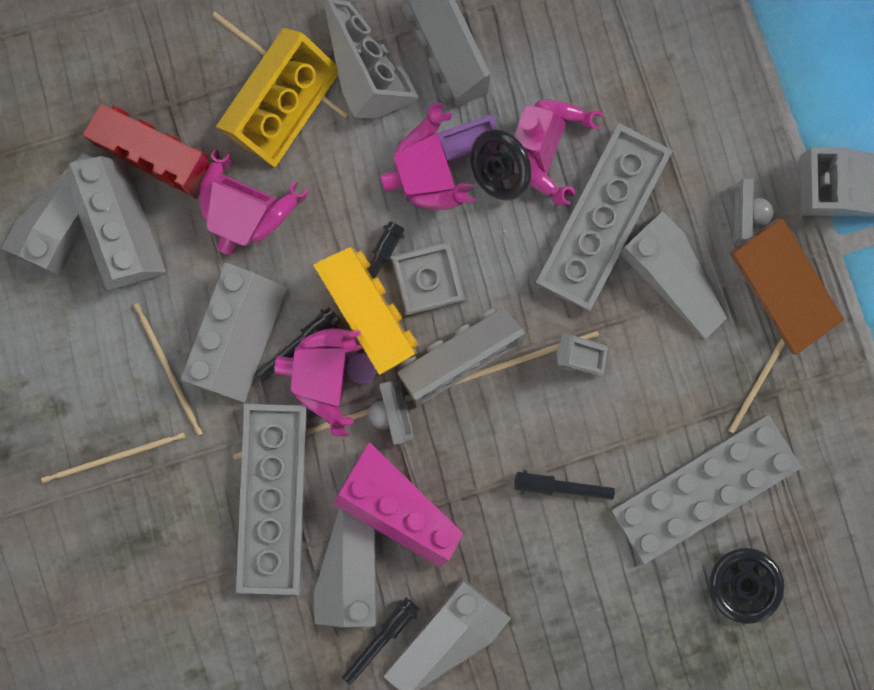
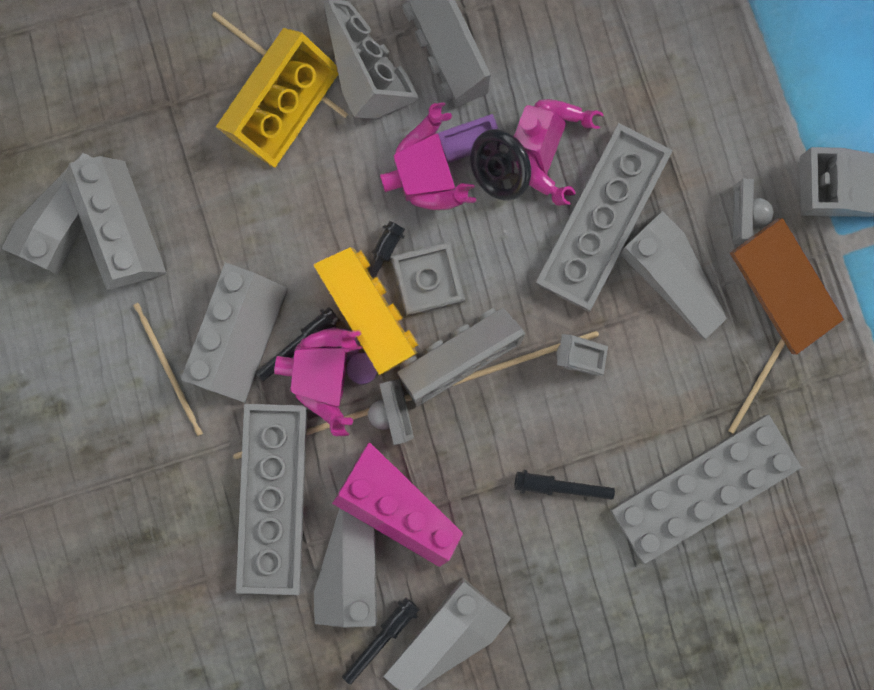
tan piece [41,432,186,483] -> none
wedge [83,104,210,199] -> none
dark pink torso [200,149,308,255] -> none
black plate [709,548,784,624] -> none

